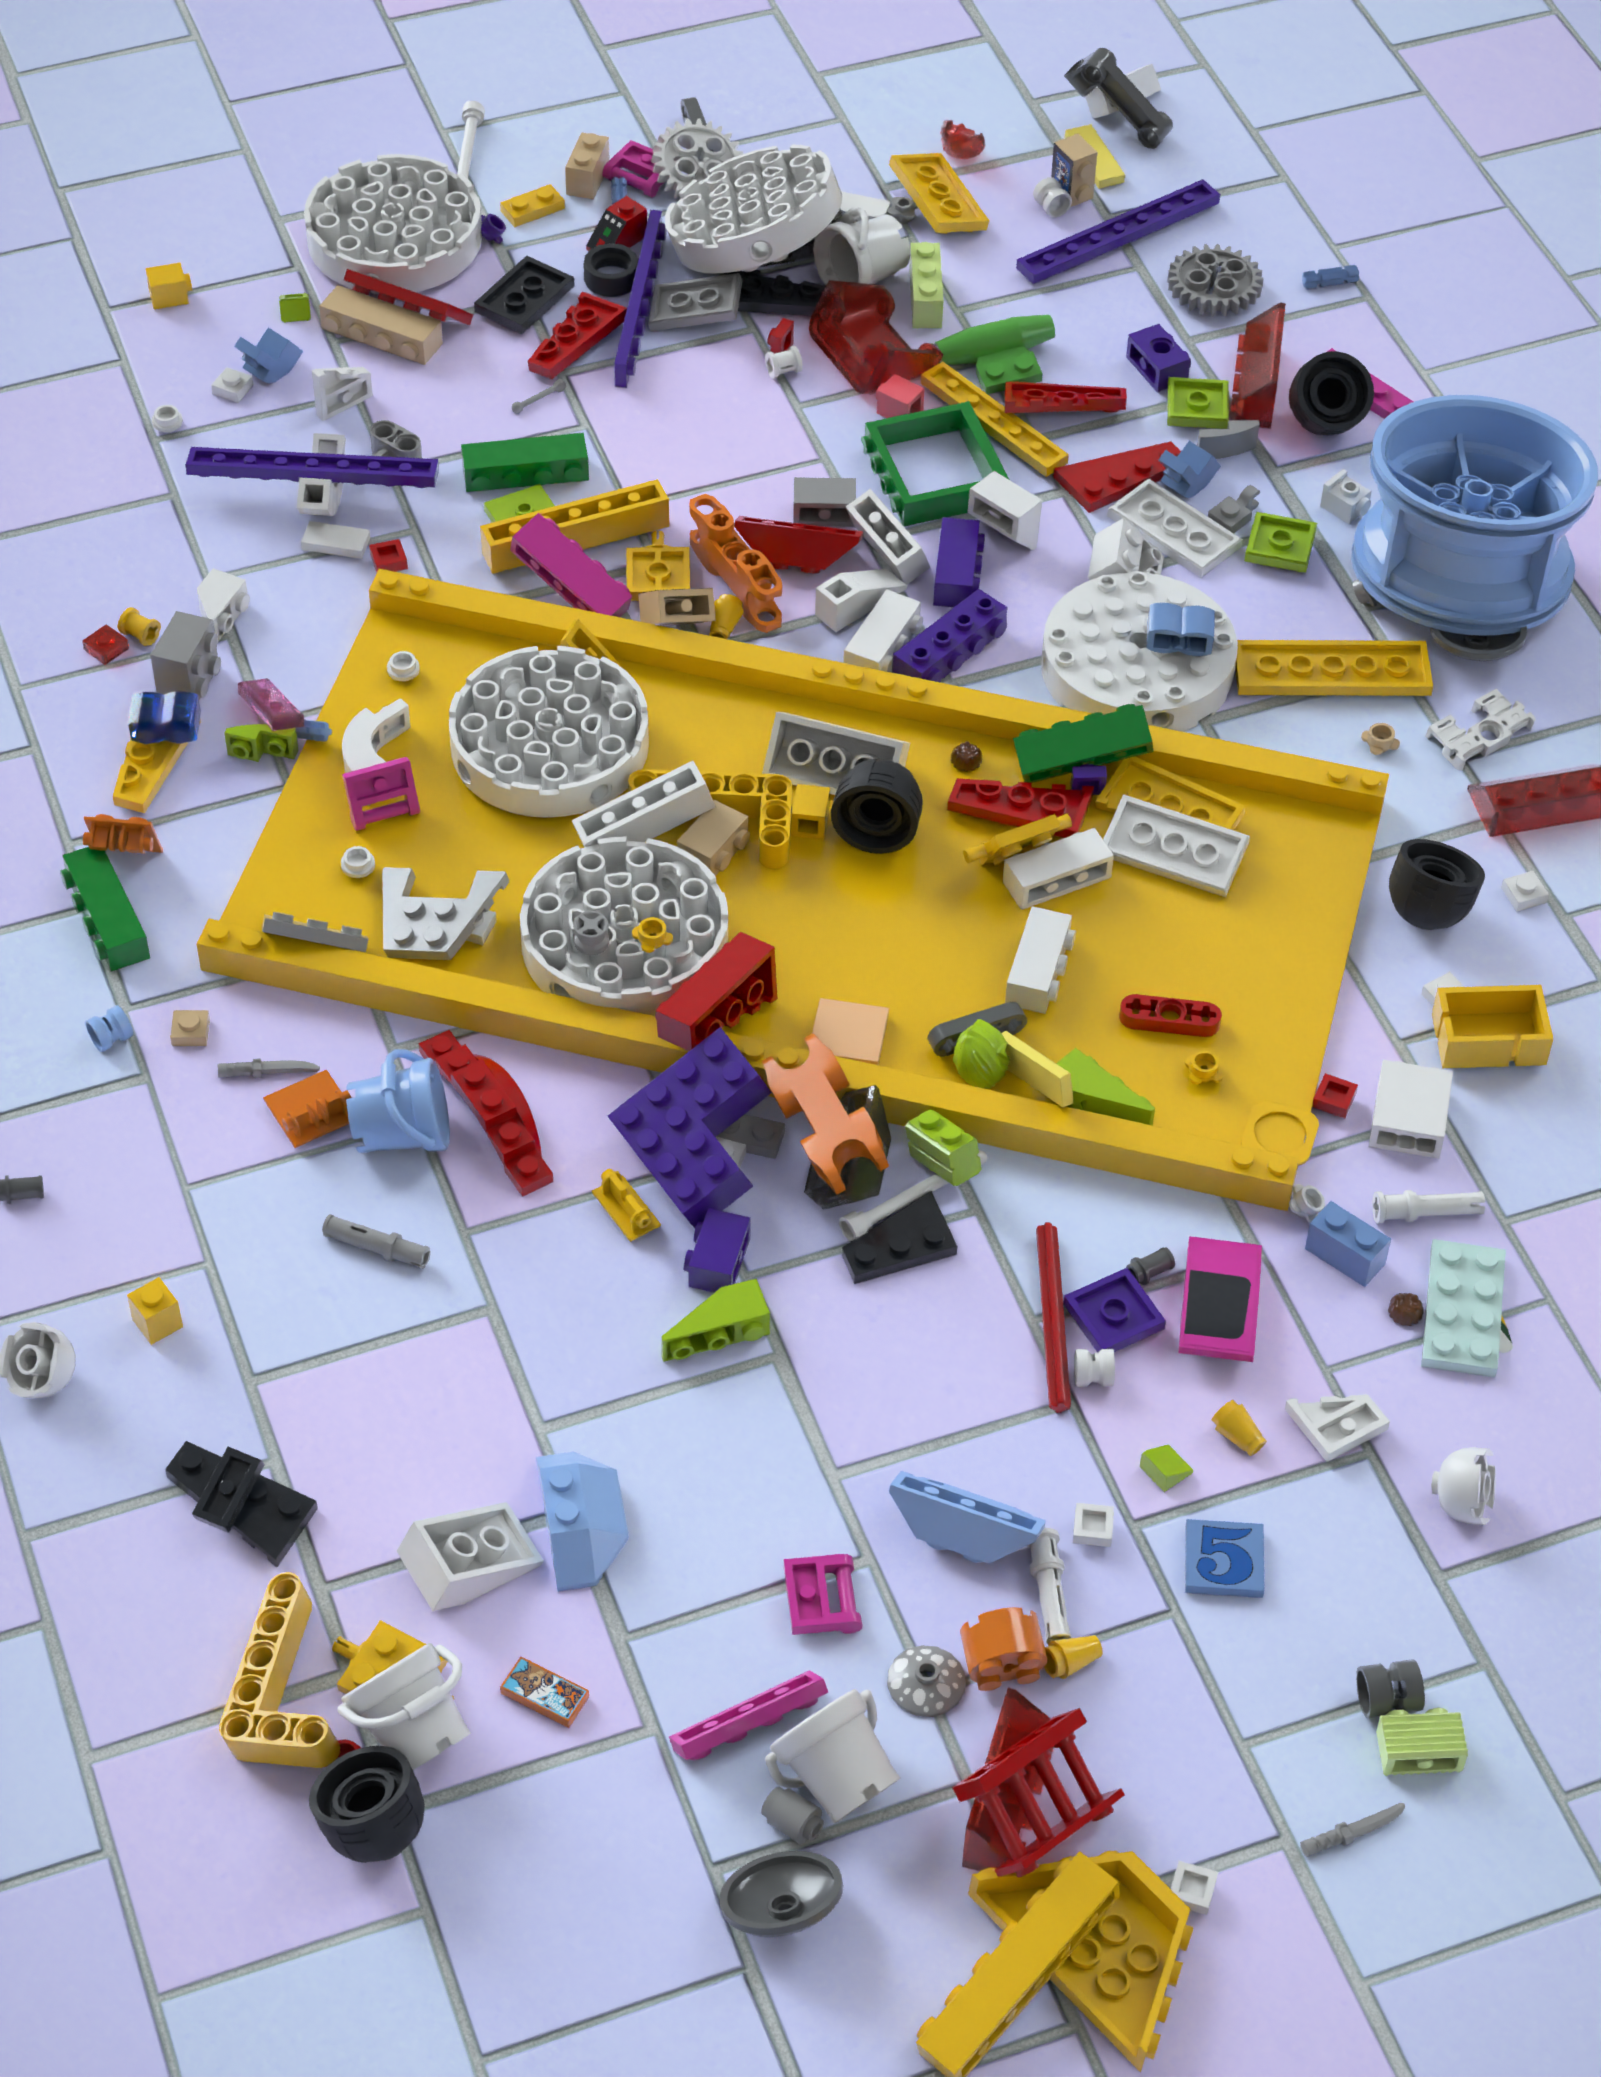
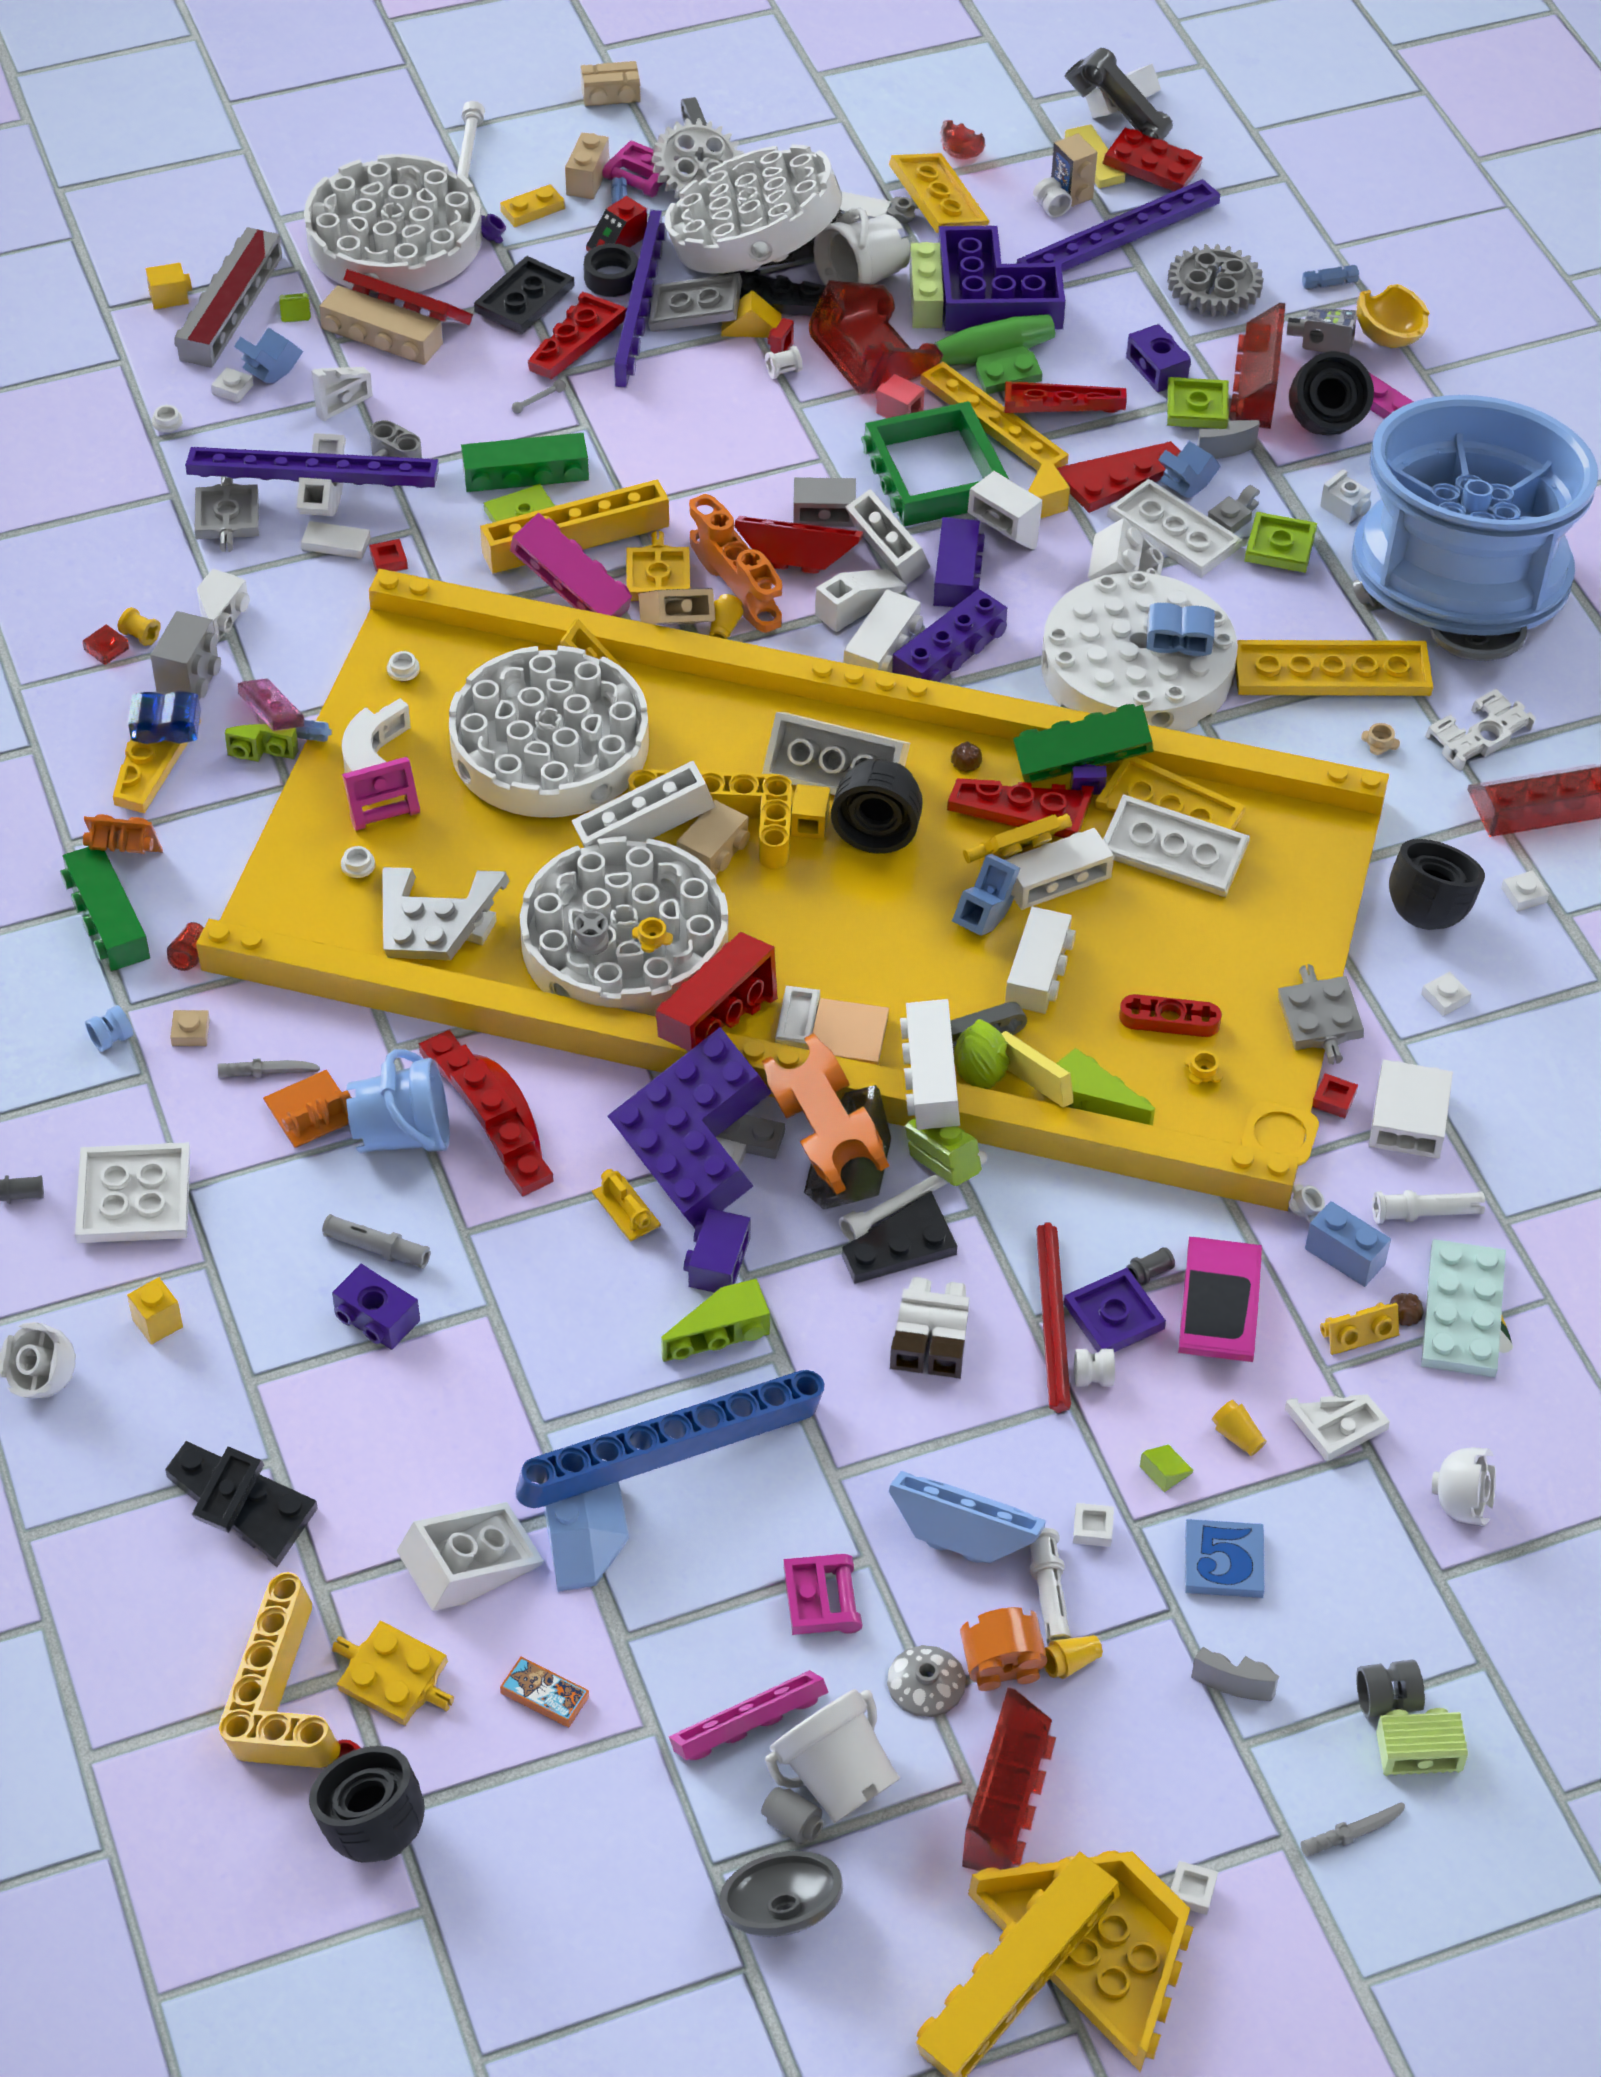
light grey wing [262,912,368,952] -> none
white piece [337,1643,471,1770] -> none
red fence [952,1708,1125,1878] -> none
yellow piece [1431,985,1554,1069] -> none
none -> white plate [75,1142,191,1243]
none -> clear red cone [167,922,204,971]
none -> light grey brick [174,227,282,368]
none -> light grey plate [194,477,259,552]
none -> dark purple brick [332,1263,420,1350]
none -> blue beam [515,1370,825,1509]
none -> tan brick [580,61,640,106]
none -> yellow slope [721,290,782,338]
none -> white tile [775,986,820,1050]
none -> hips [890,1277,970,1379]
none -> white brick [900,999,960,1130]
none -> dark purple brick [938,226,1066,332]
none -> medium blue brick [952,854,1021,936]
none -> yellow slope [1028,458,1070,519]
none -> red plate [1103,127,1203,191]
none -> light grey slope [1191,1647,1279,1701]
none -> light grey plate [1278,964,1364,1065]
none -> light grey torso [1286,308,1357,355]
none -> yellow hinge [1320,1302,1399,1355]
none -> yellow cylinder [1356,284,1430,348]

